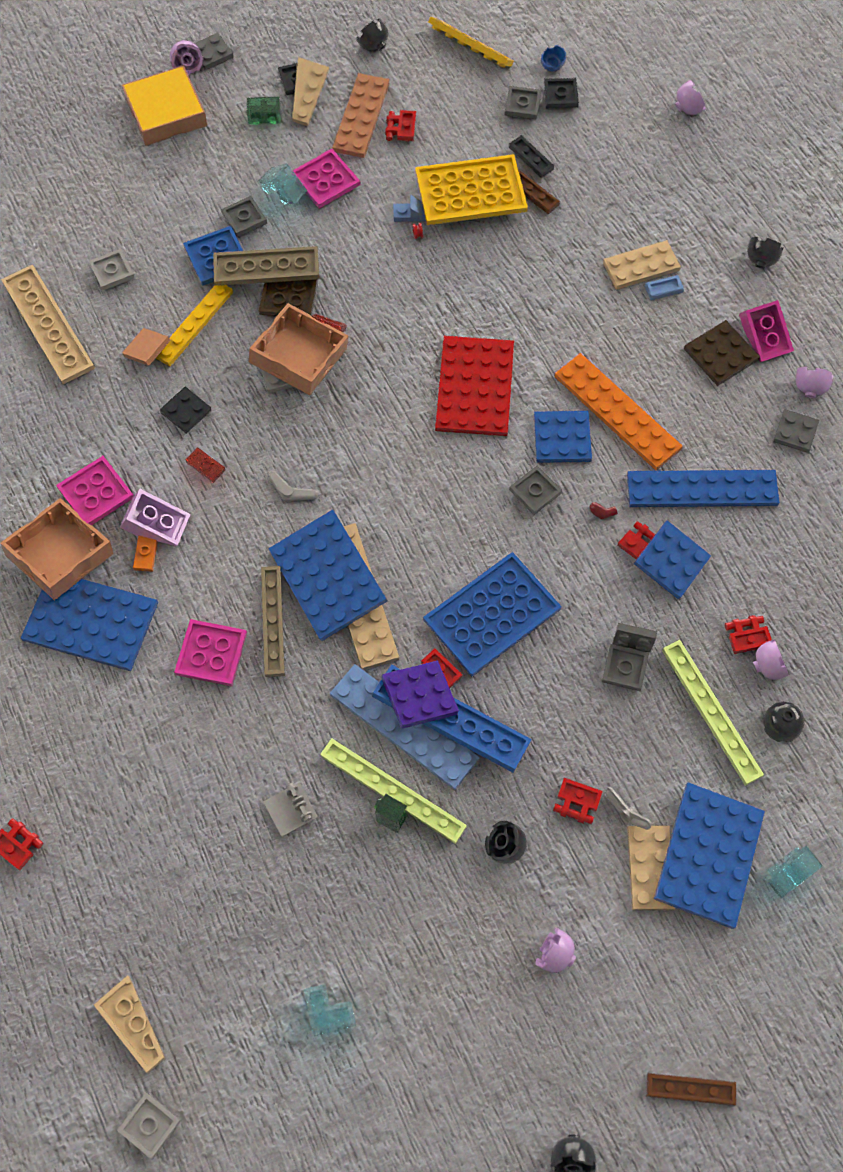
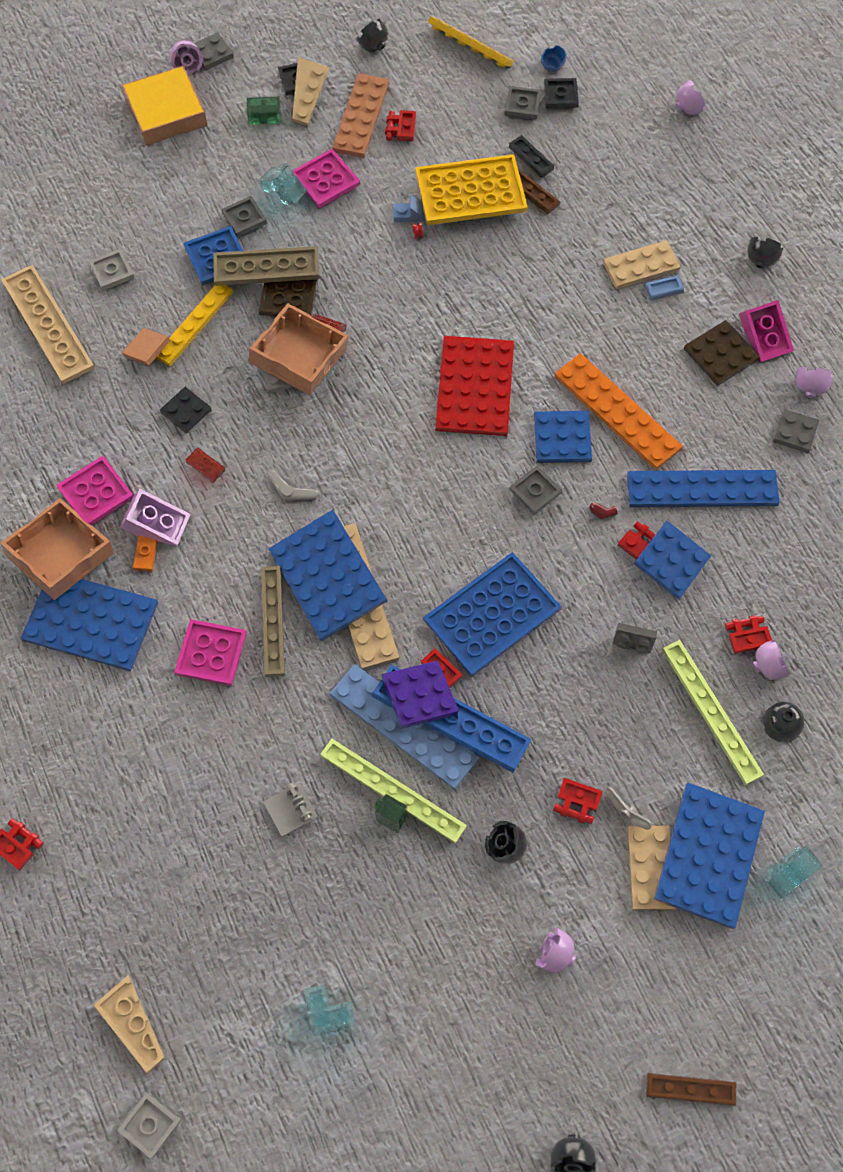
dark grey plate [602,644,649,691] -> none

